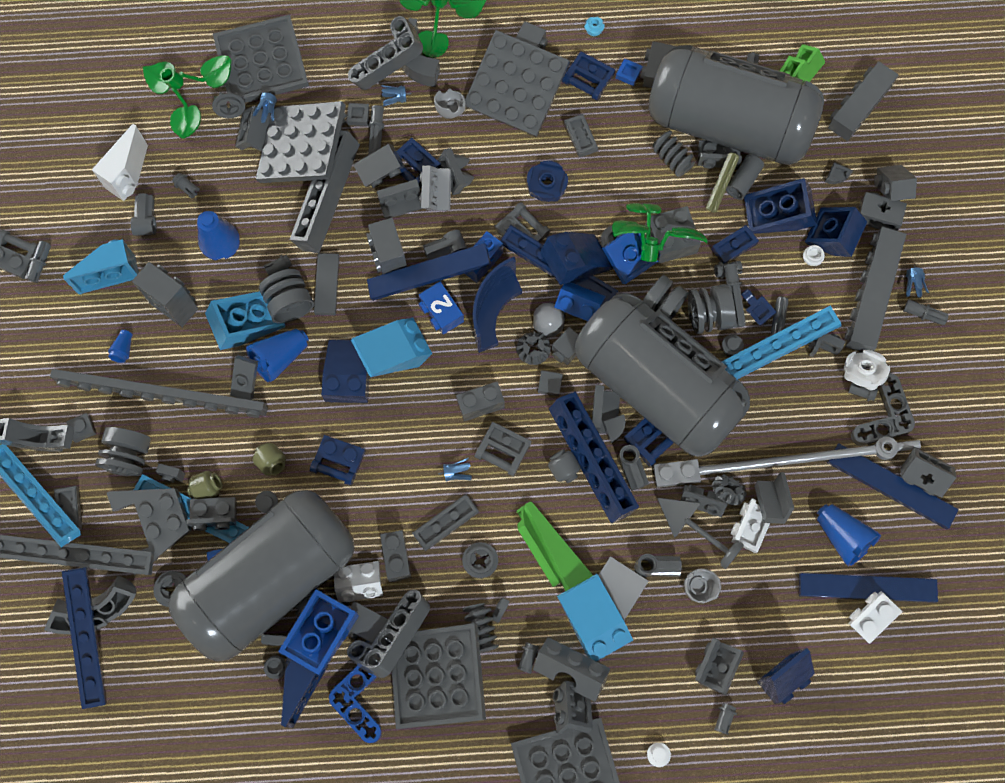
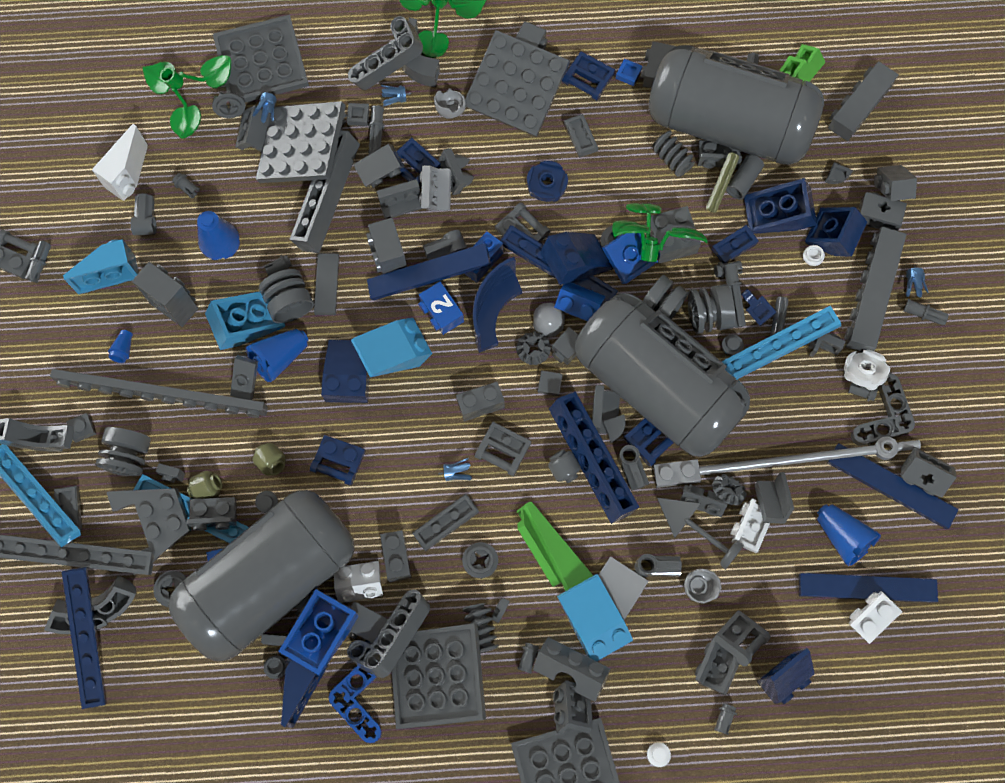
medium azure plate [585,17,604,36] -> none
none -> dark grey plate [713,610,770,666]

